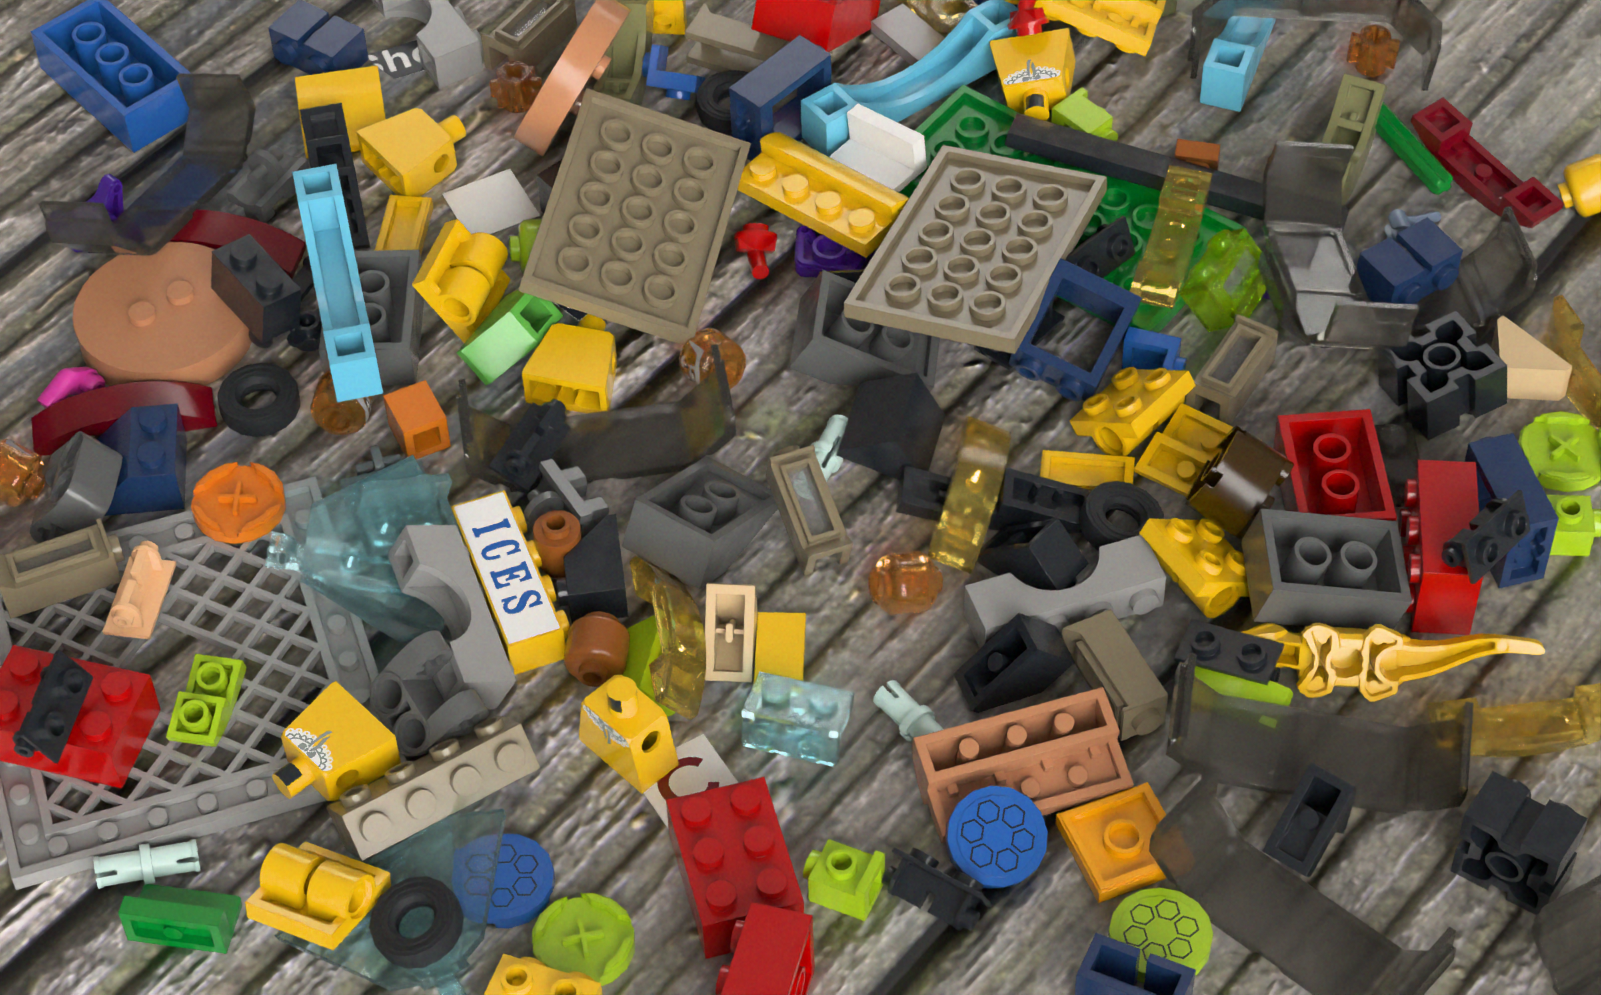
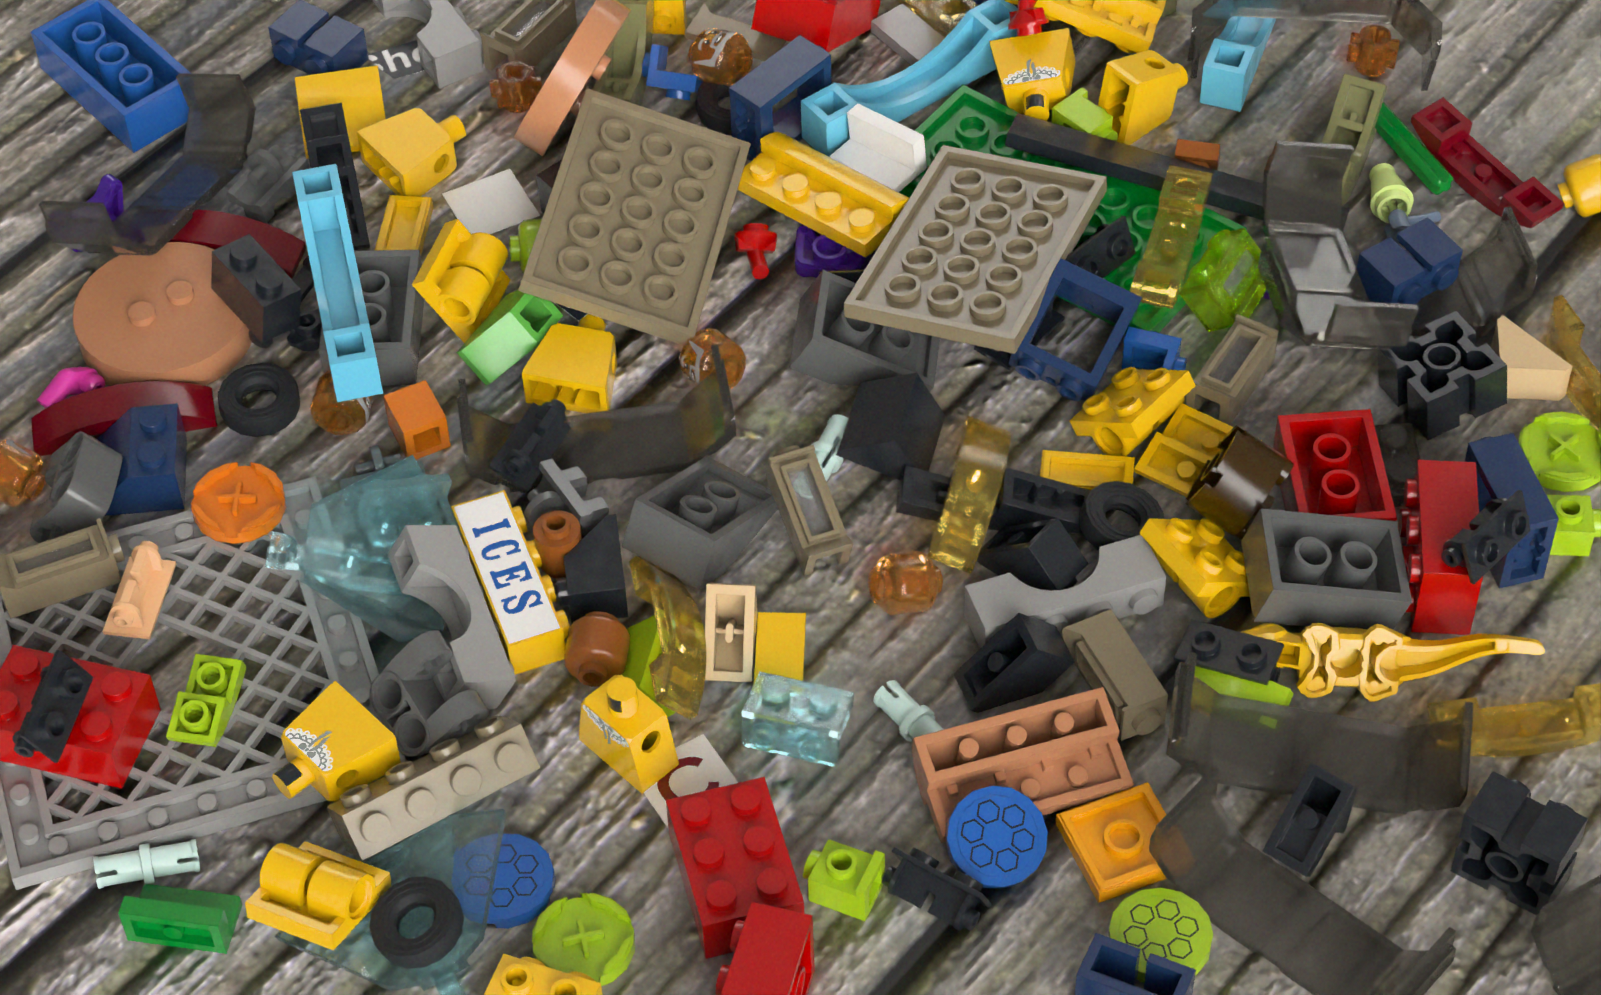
none -> clear orange head [688,28,753,86]
none -> yellow torso [1098,50,1188,145]
none -> yellowish green cone [1369,163,1414,223]

